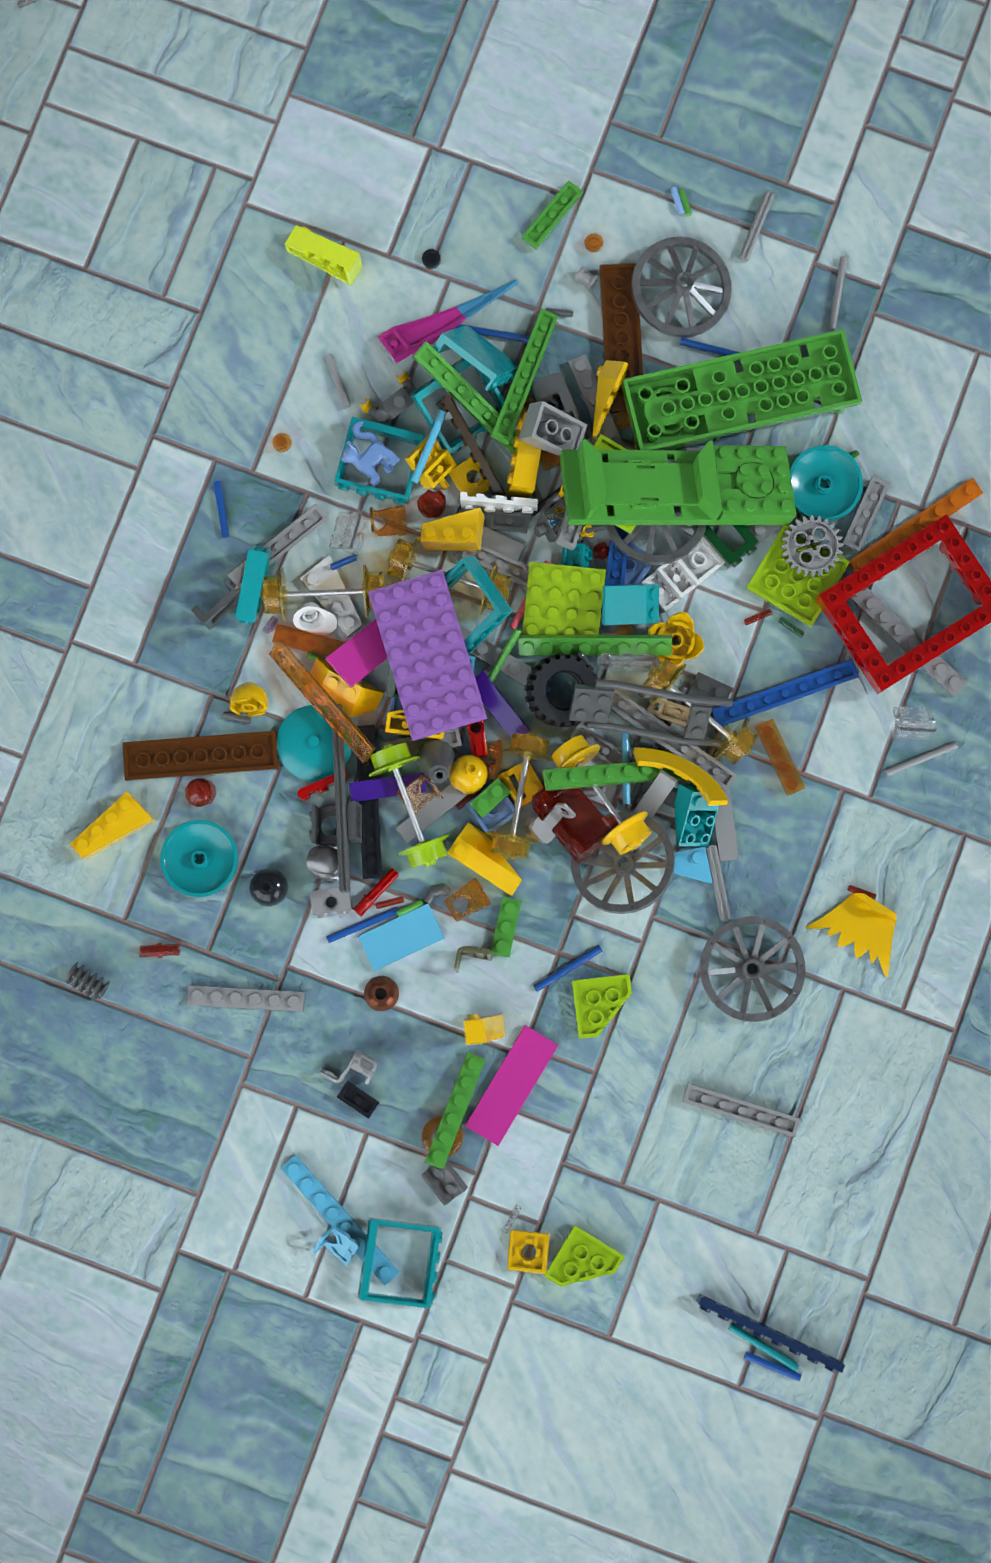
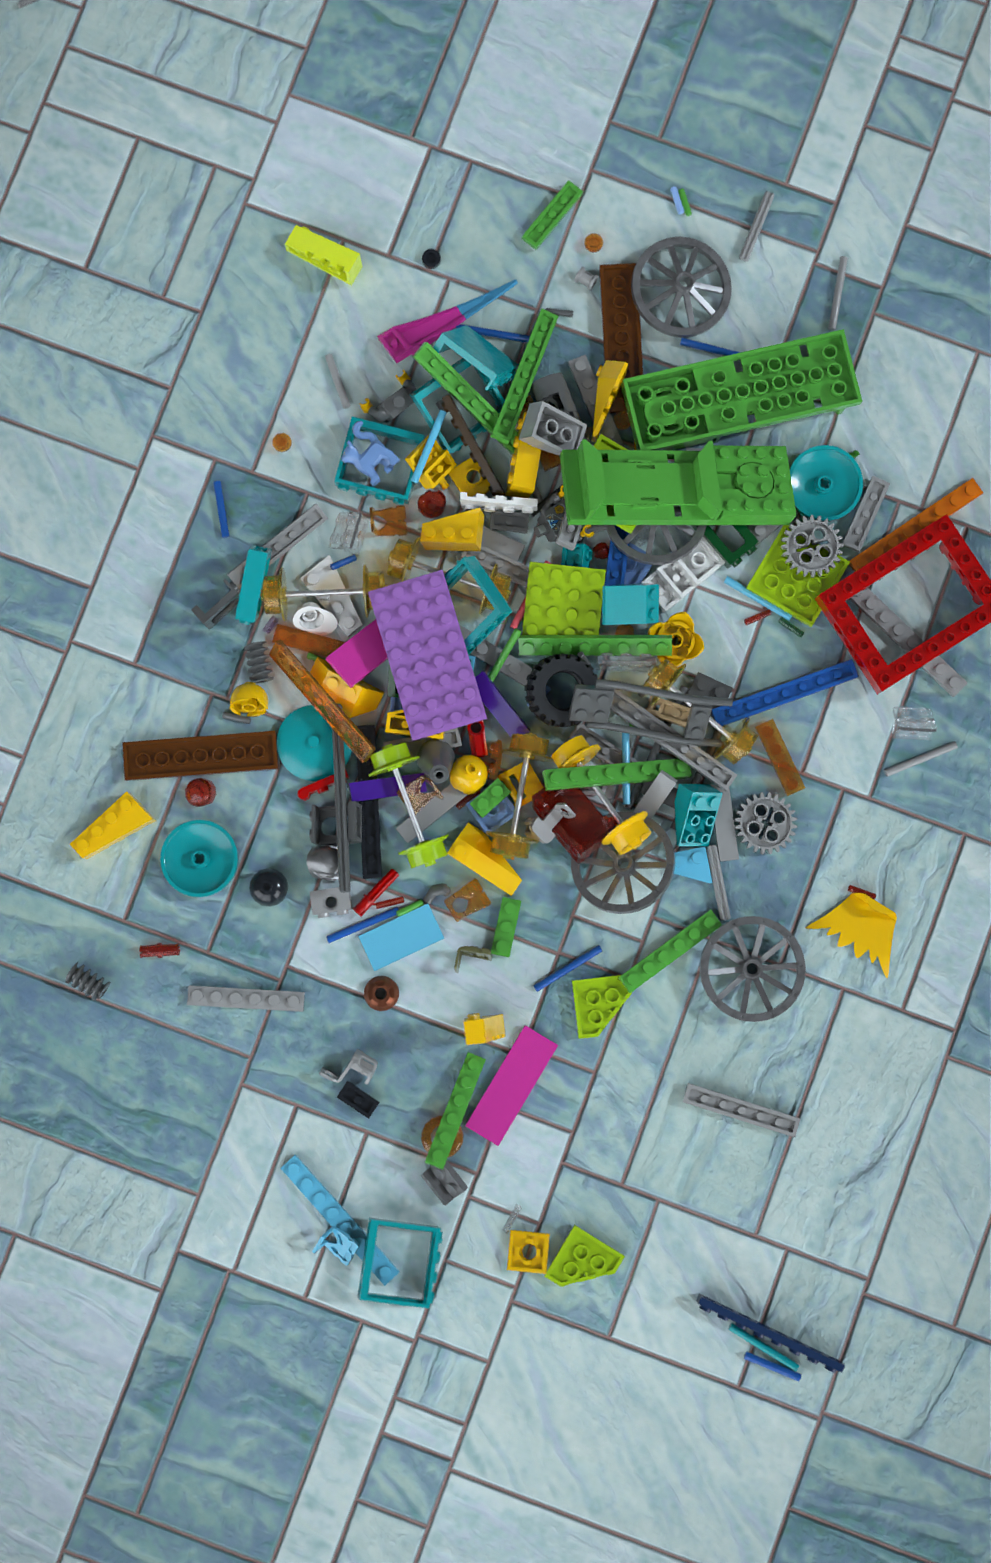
yellow tile [633,748,728,806] -> none
none -> dark grey piece [244,641,274,683]
none -> bright green plate [618,910,722,993]
none -> medium azure bar [724,576,792,621]
none -> light grey gear [734,792,797,854]

